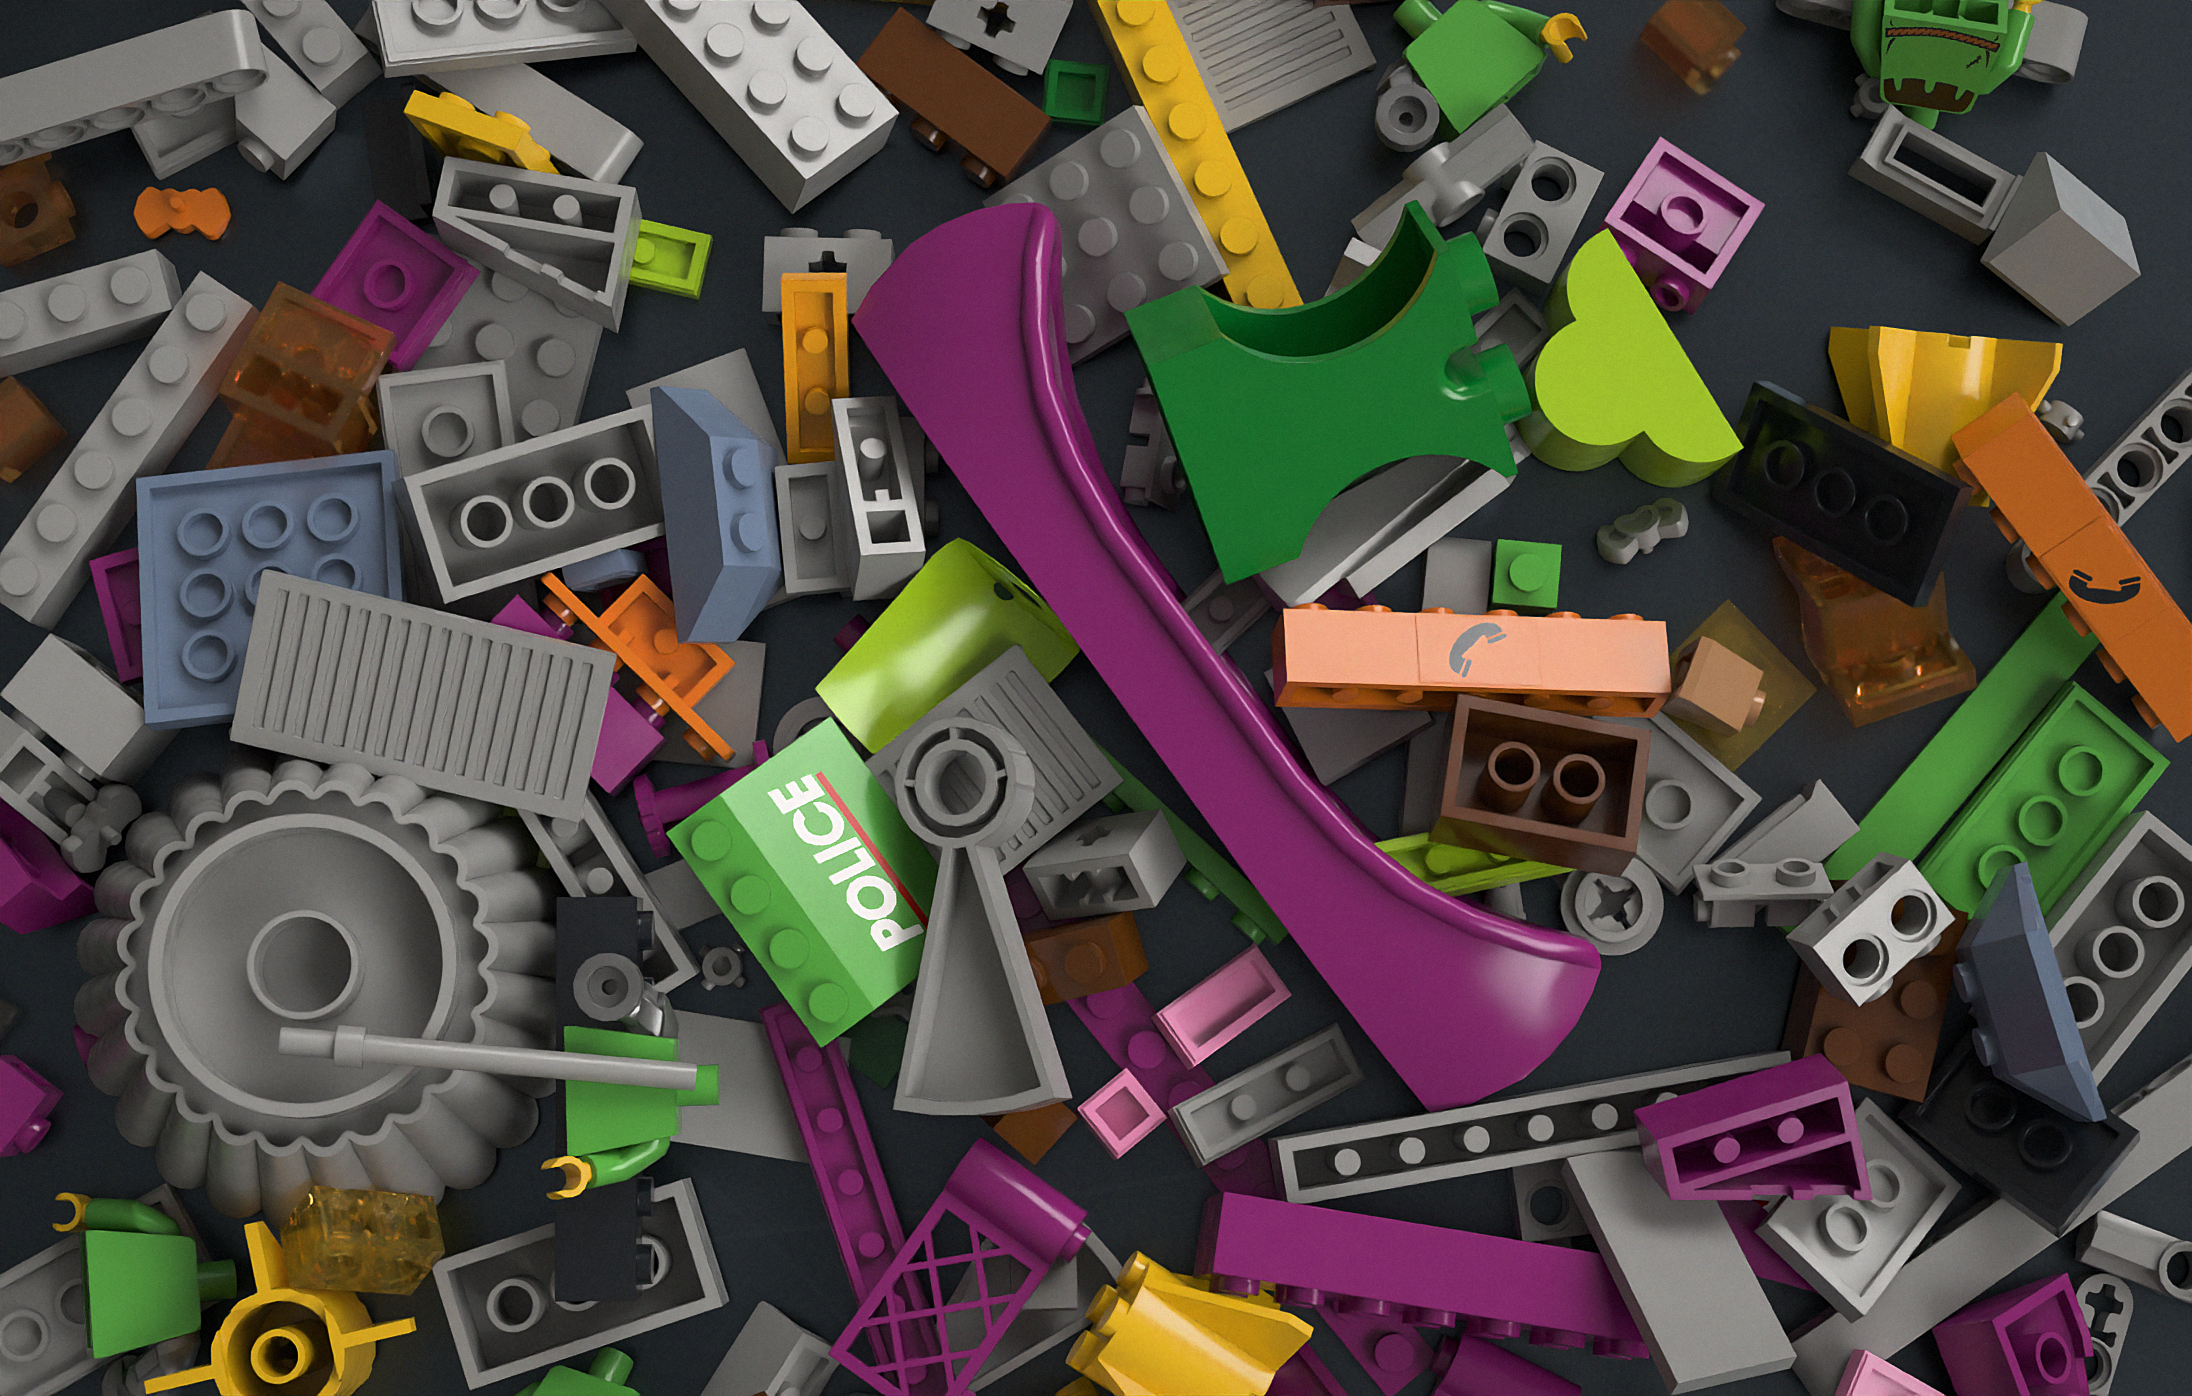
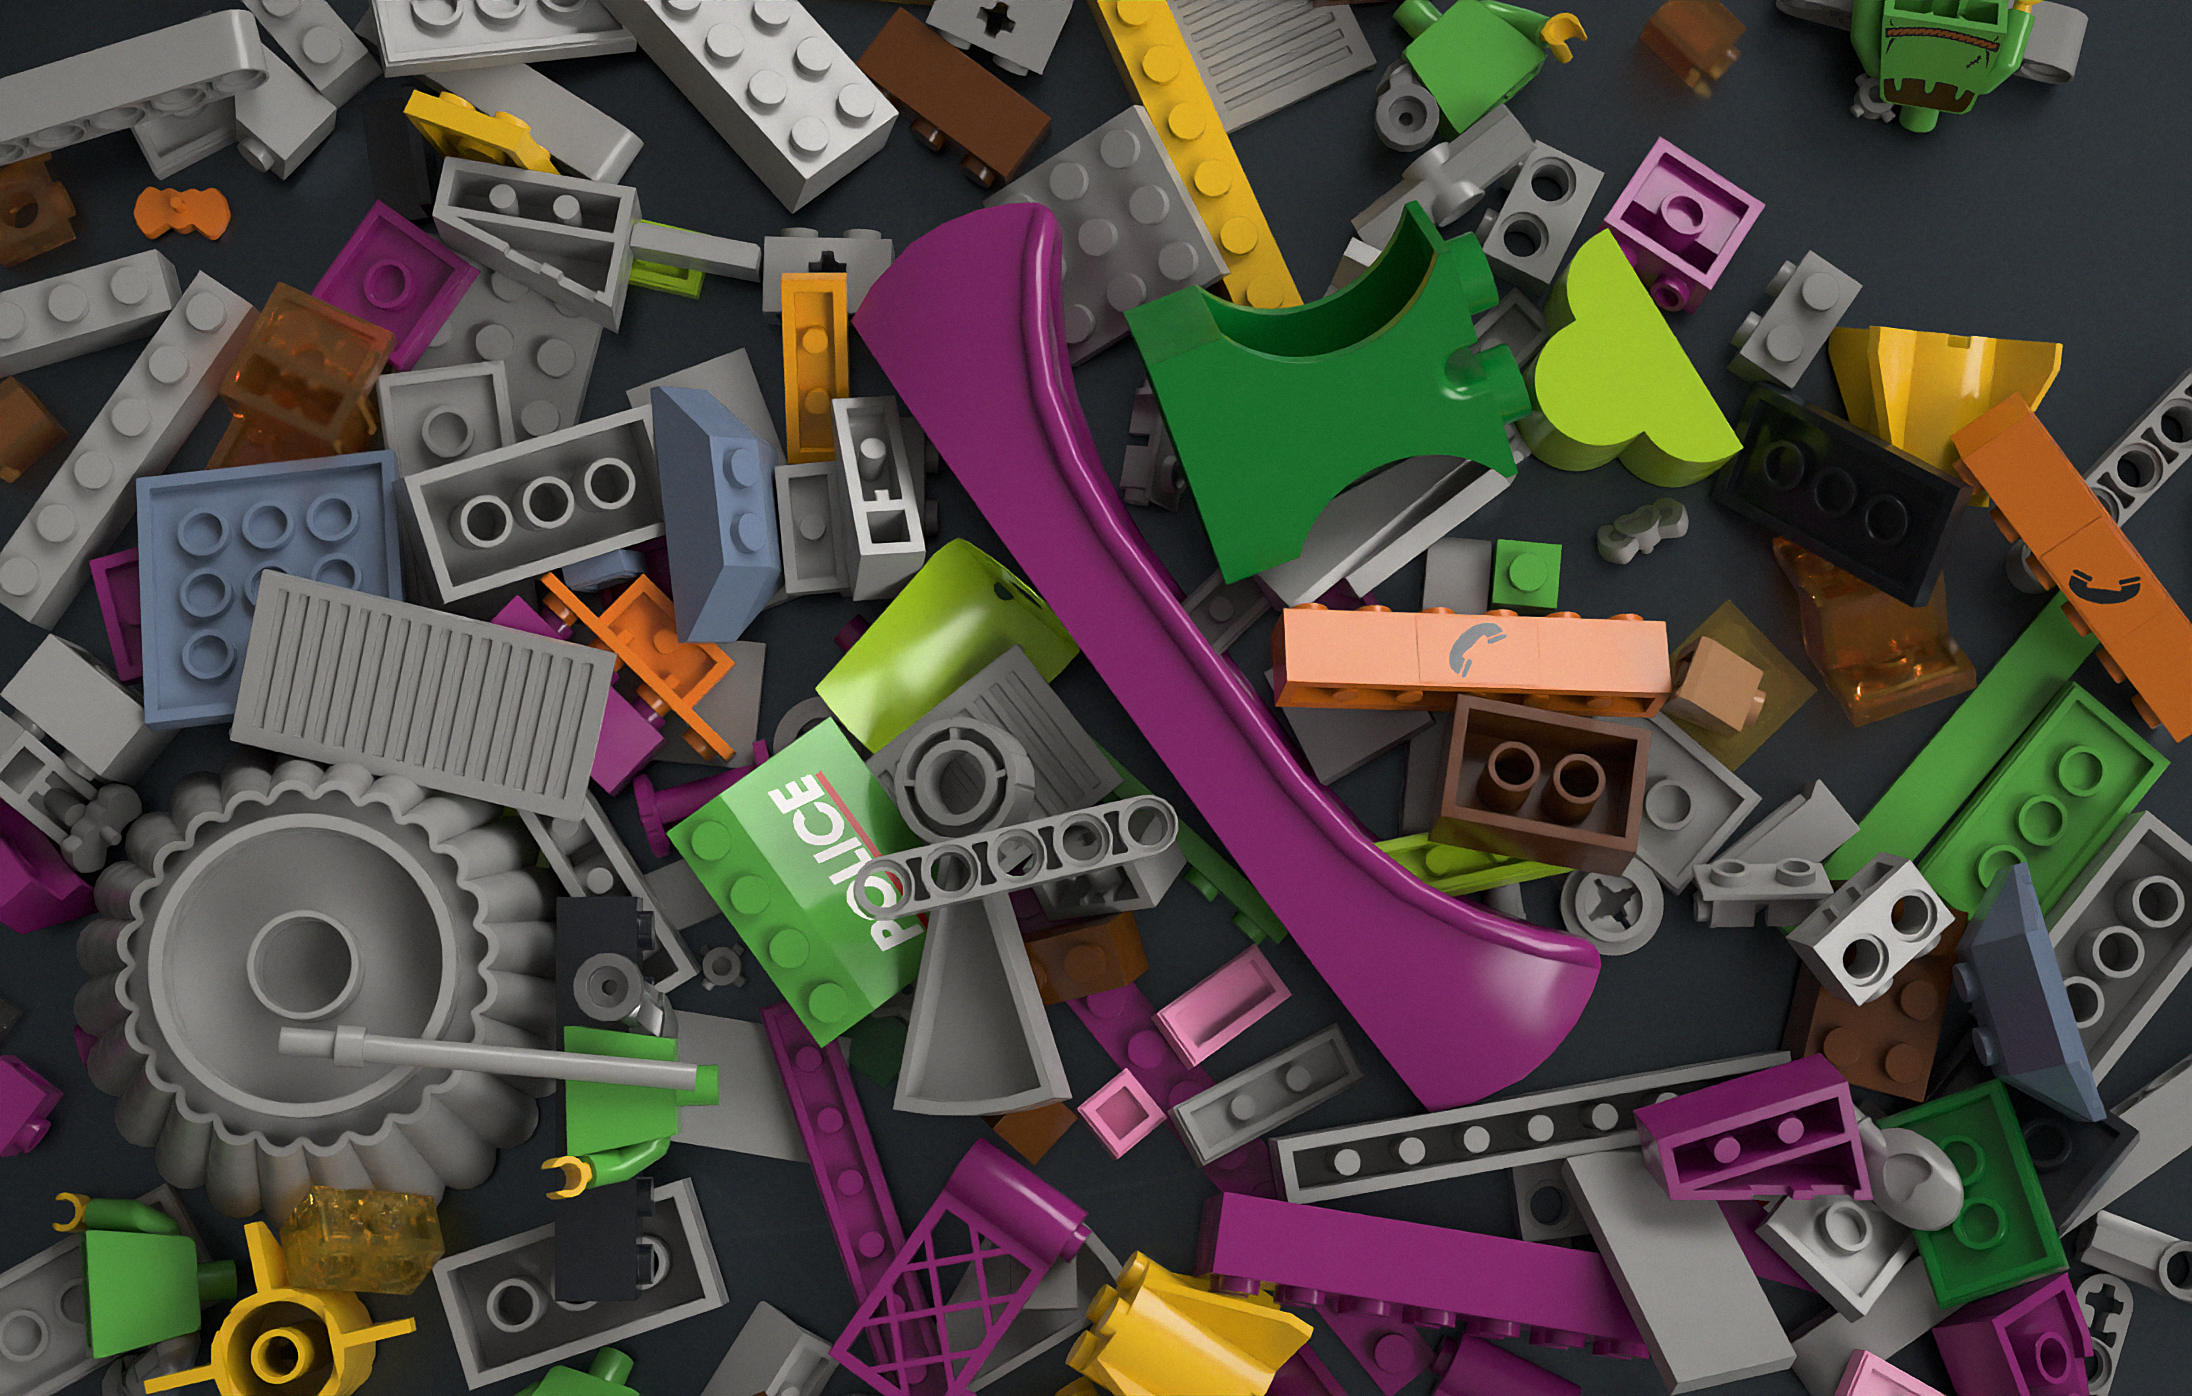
green tile [1042,59,1110,131] -> none
light grey window [1847,104,2024,246] -> none
light grey slope [1980,152,2141,327] -> none
light grey piece [2037,400,2084,443] -> none
none -> light grey tile [629,222,764,283]
none -> light grey beam [853,795,1178,921]
none -> light grey brick [1726,250,1863,392]
none -> light grey piece [1853,1104,1964,1231]
none -> green tile [1875,1078,2070,1310]

